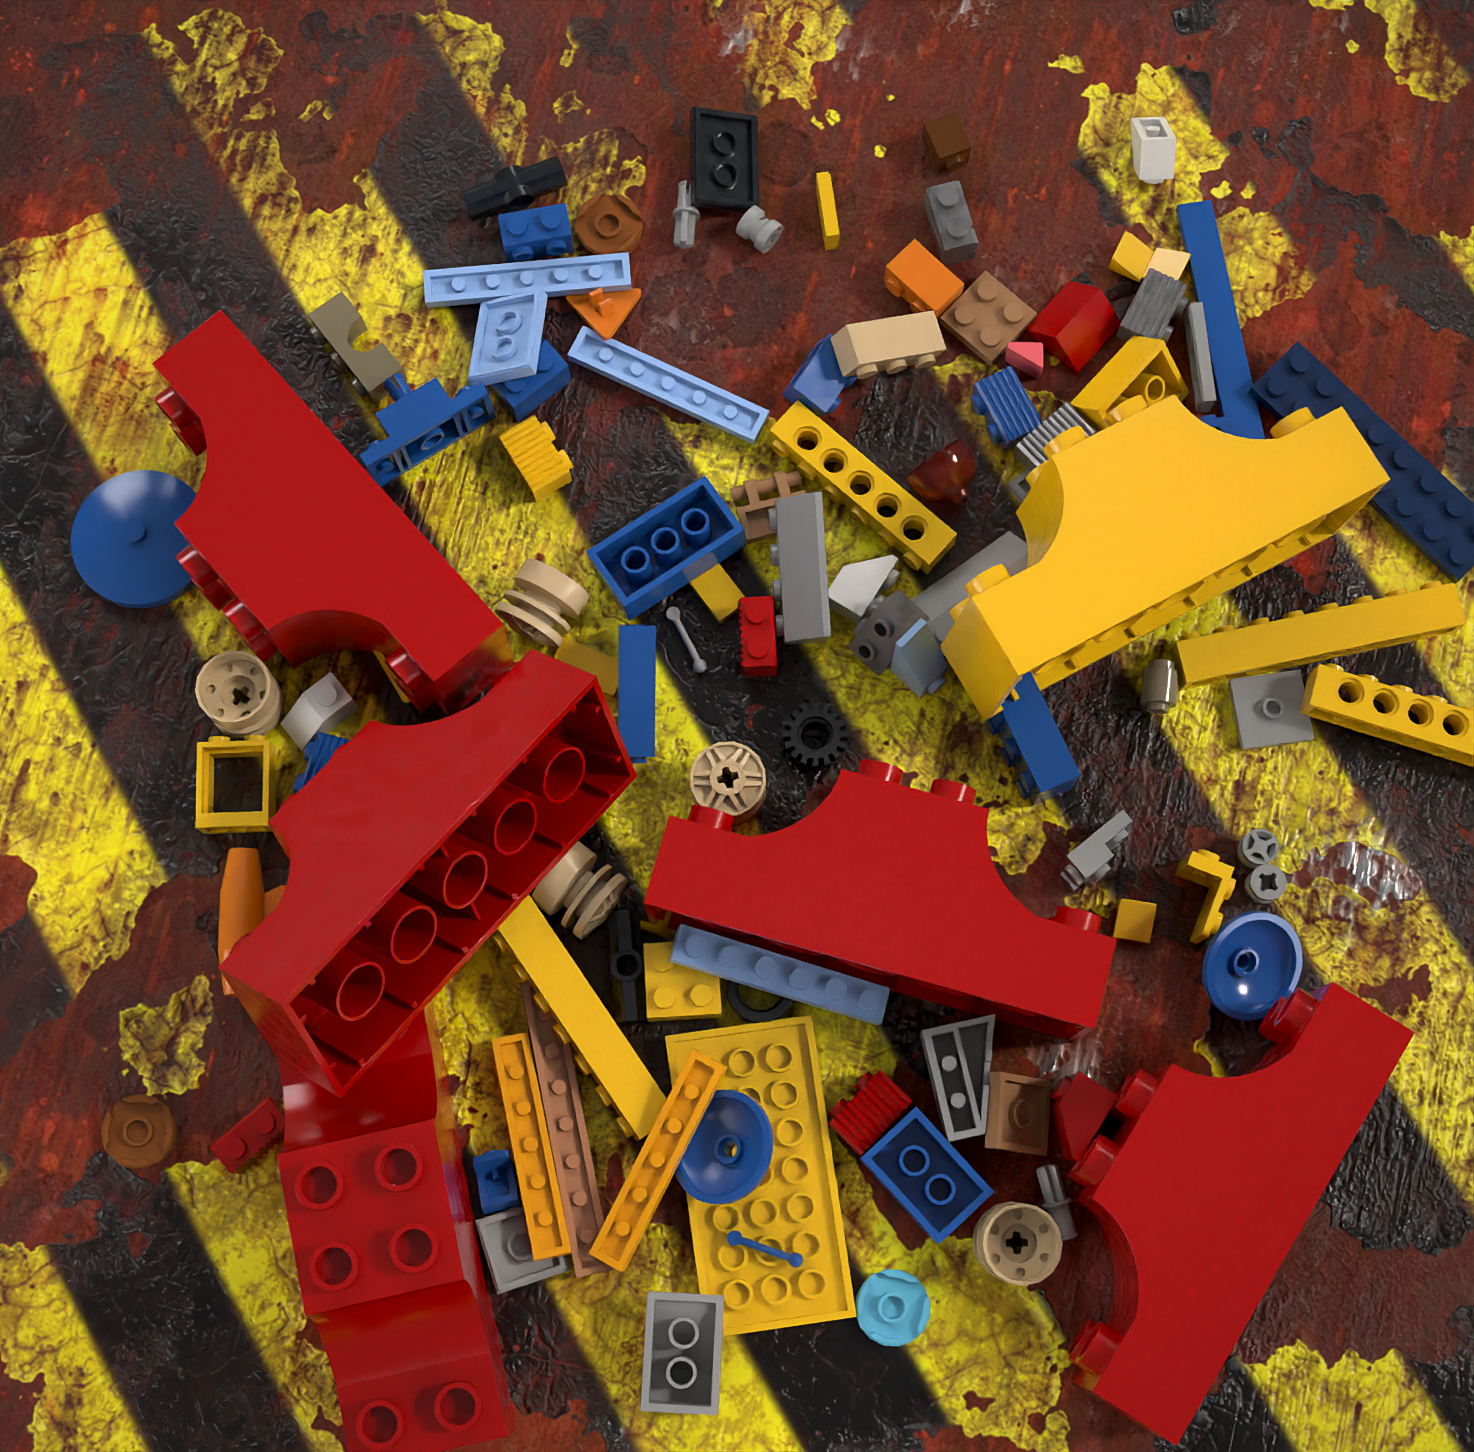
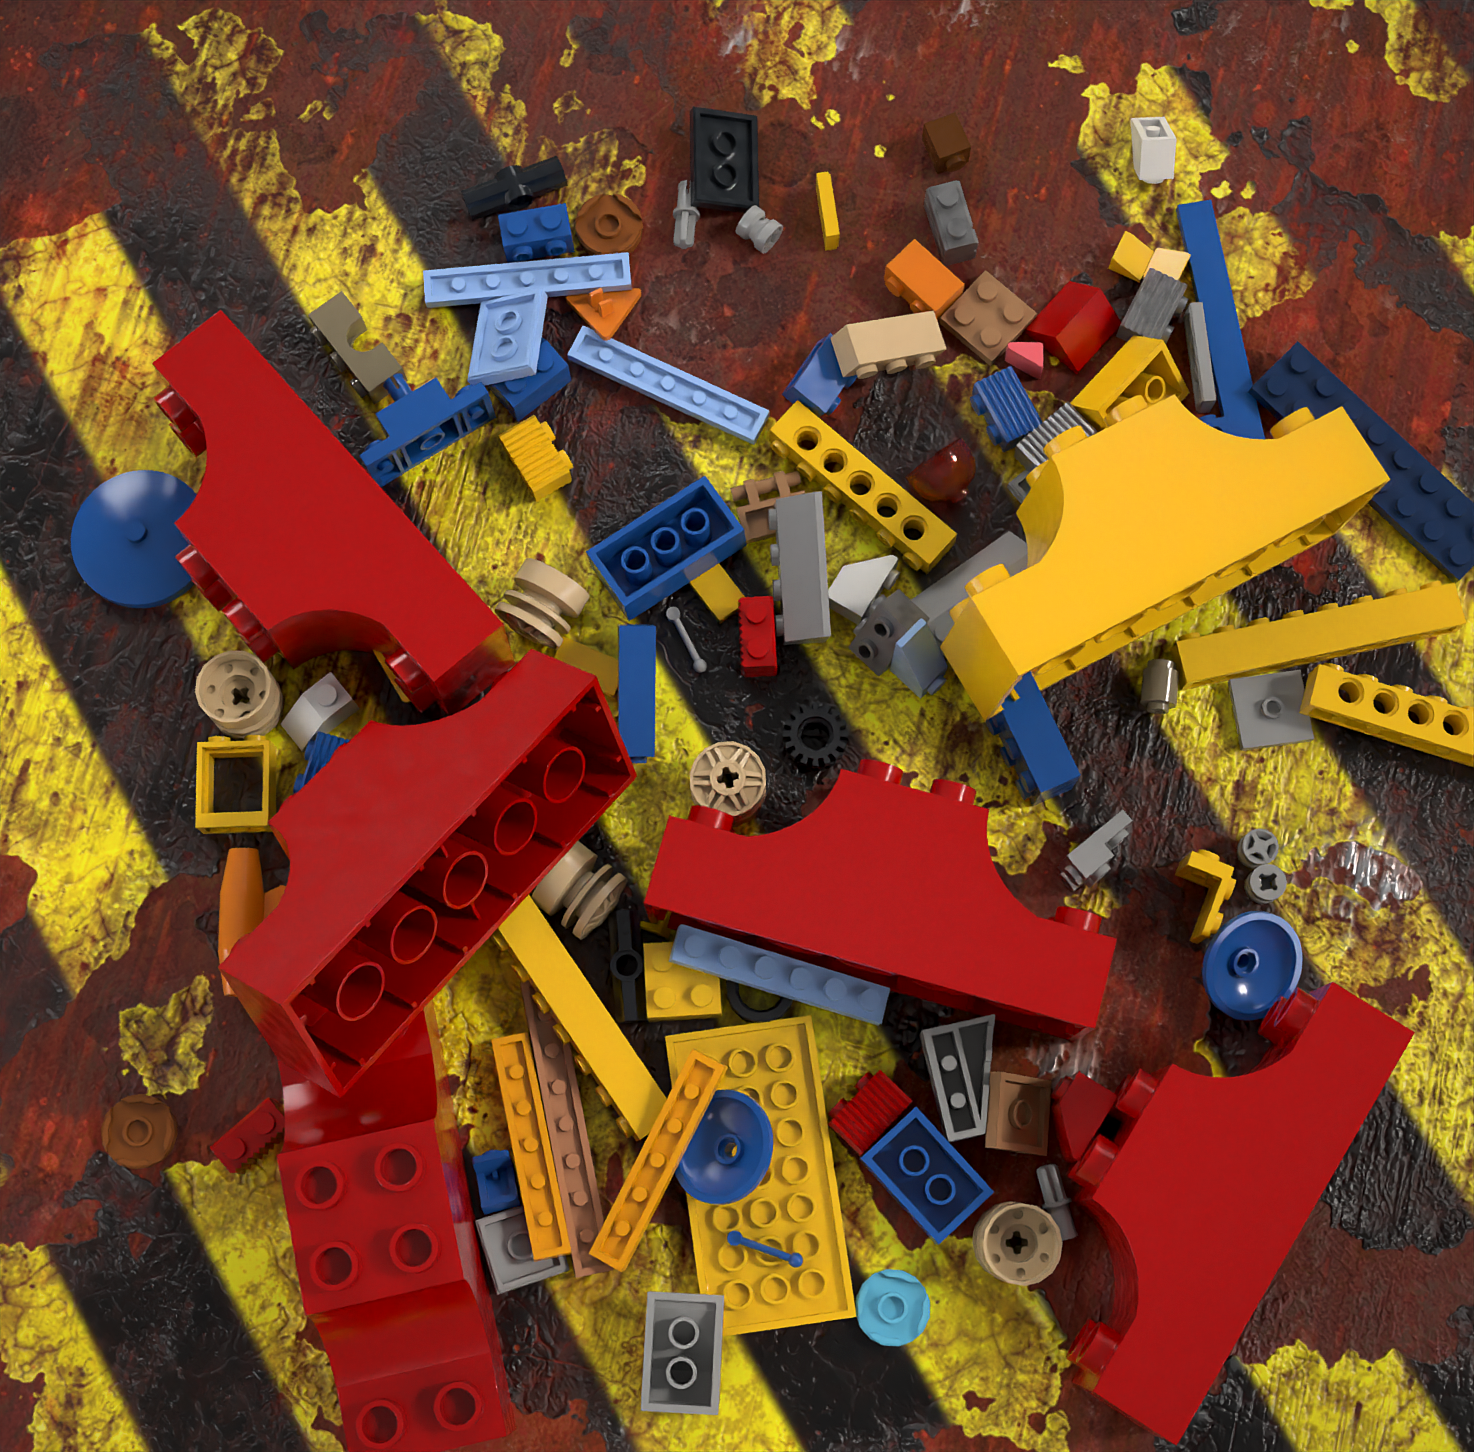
yellow slope [1113,898,1157,943] -> none

